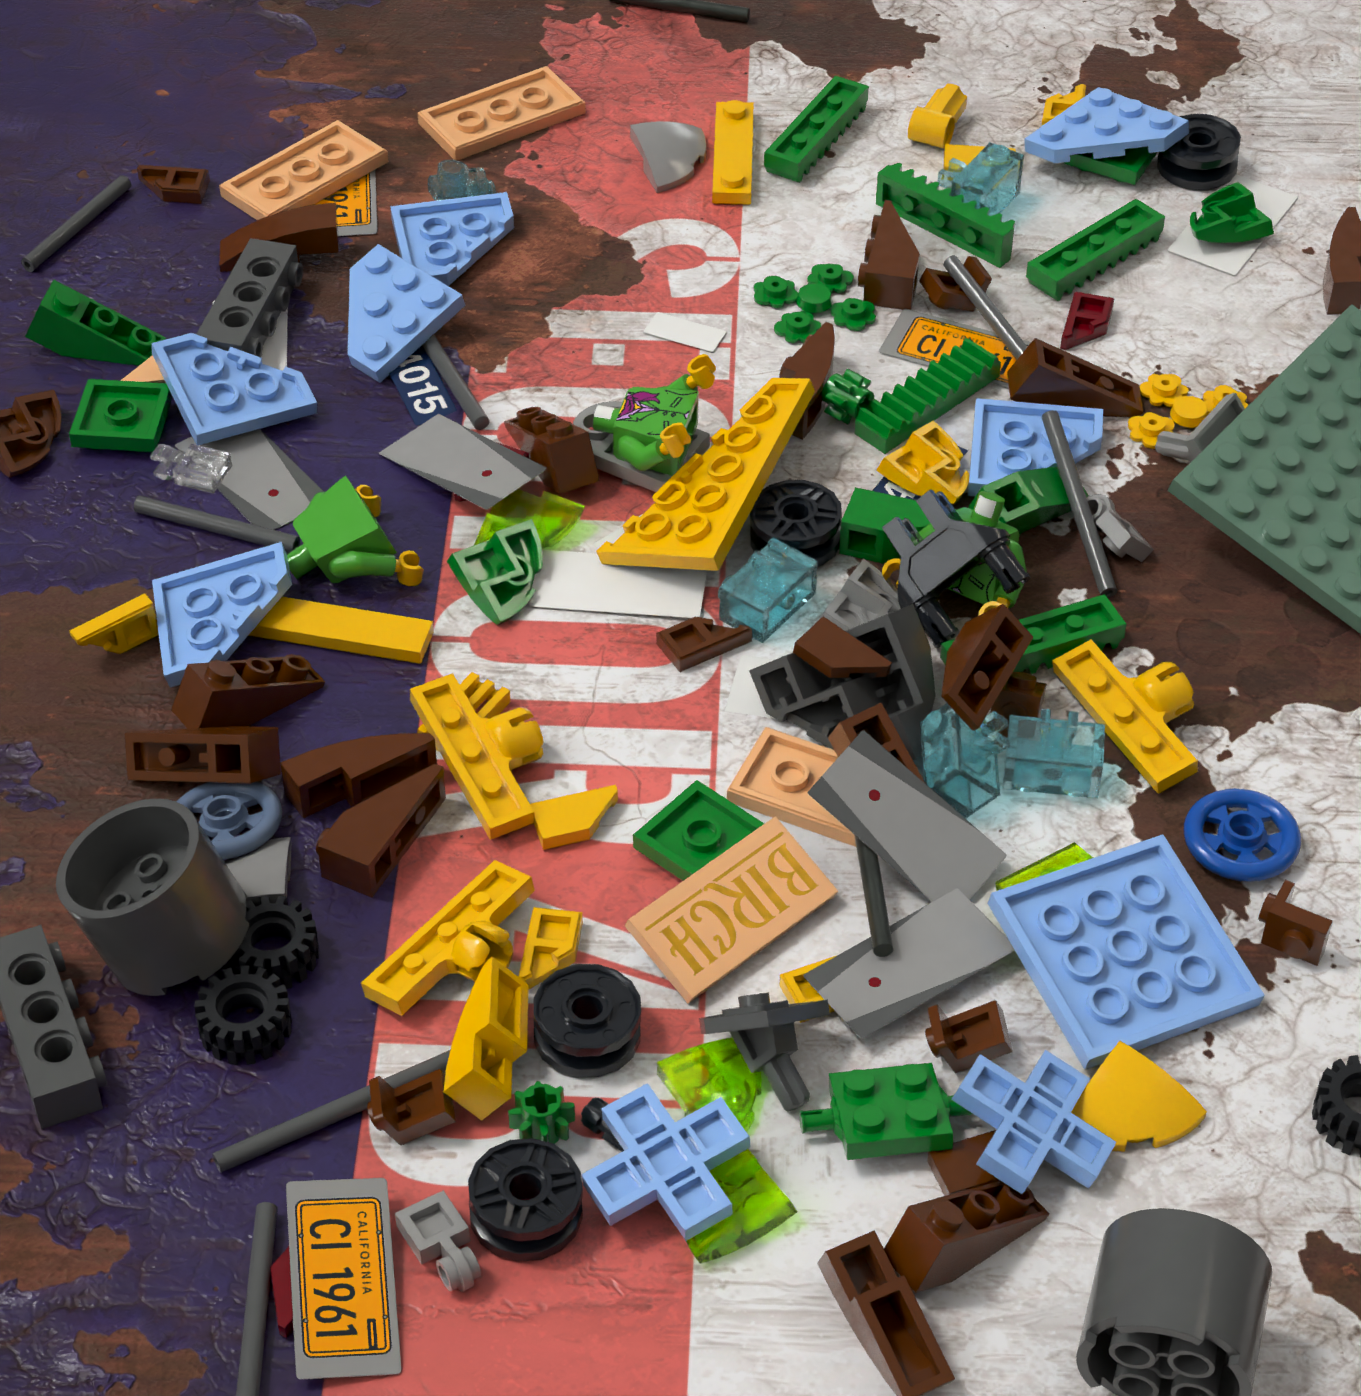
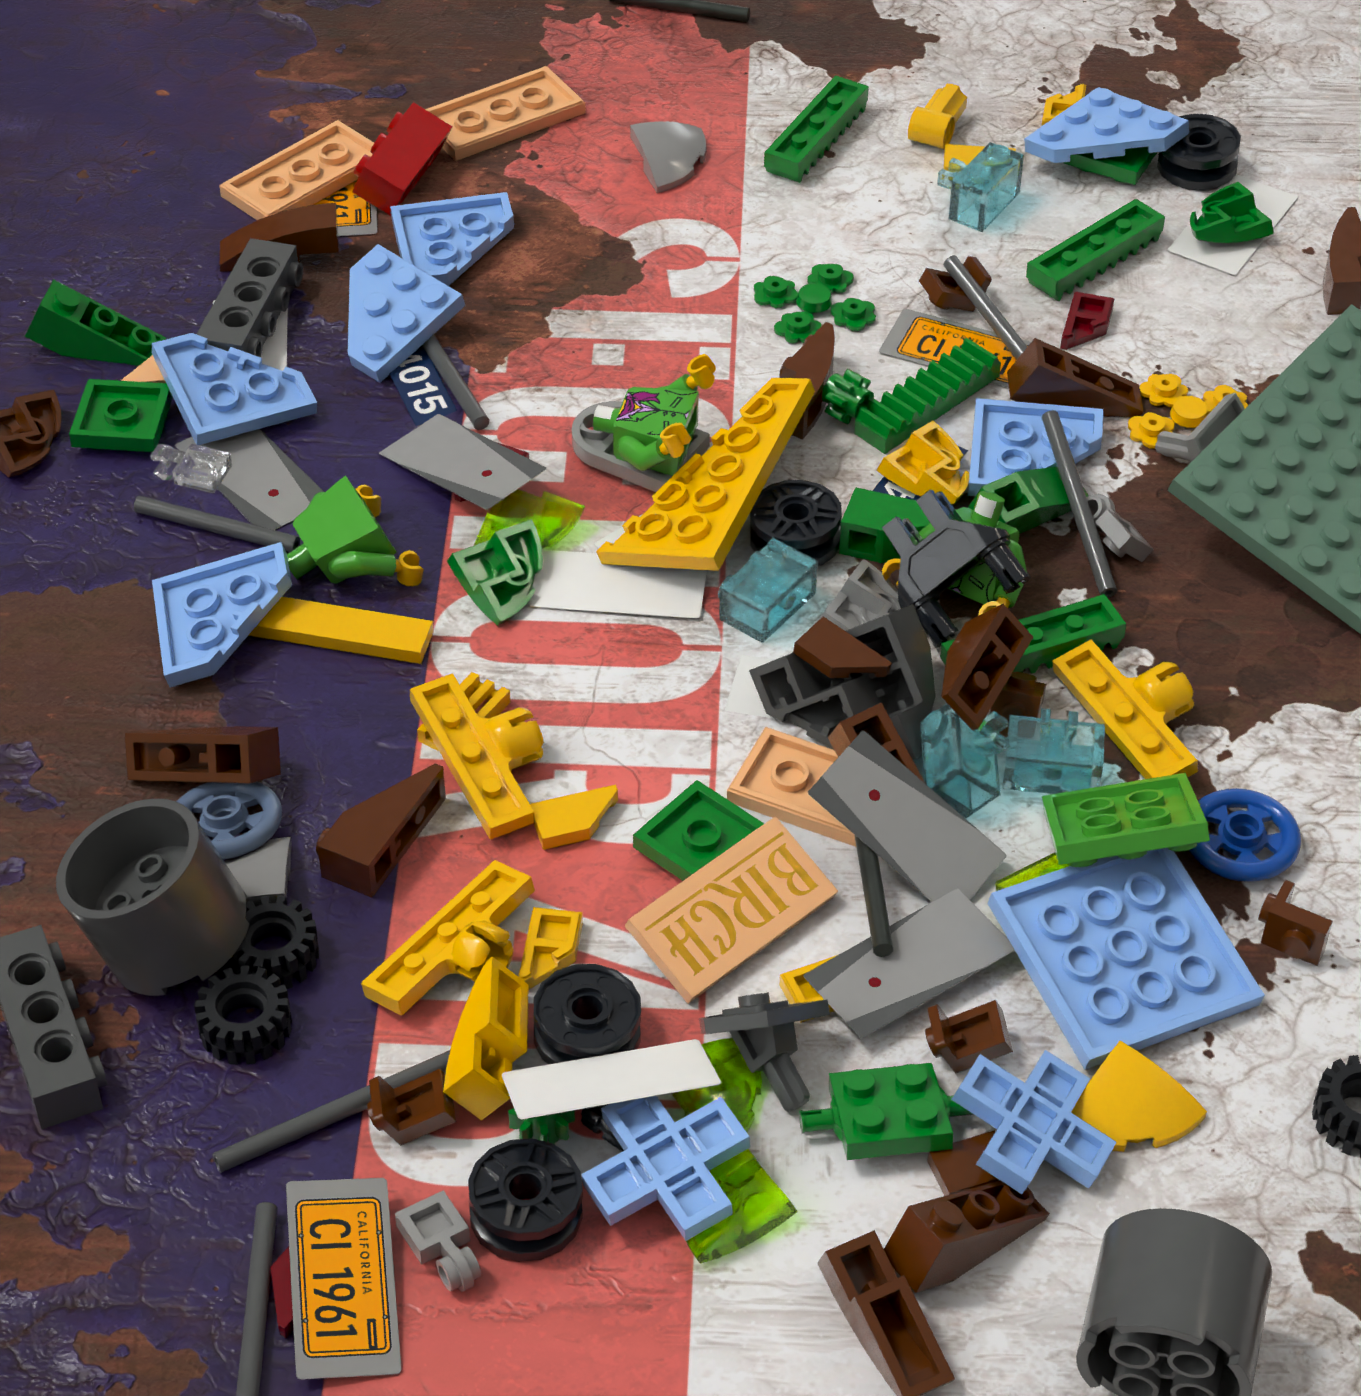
dark grey piece [21,175,131,272] -> none
yellow tile [69,593,159,654] -> none
reddish brown tile [137,165,210,204] -> none
reddish brown slope [171,654,325,729] -> none
reddish brown slope [280,733,437,819] -> none
clear light blue plate [428,160,496,201] -> none
reddish brown slope [504,407,599,493] -> none
white sticker [643,312,726,352] -> none
reddish brown tile [656,616,752,672] -> none
yellow plate [712,100,754,205] -> none
reddish brown slope [858,200,920,310] -> none
green gear [876,163,1015,268] -> none
none -> red brick [352,102,453,216]
none -> white sticker [502,1039,721,1119]
none -> bright green plate [1042,773,1210,867]

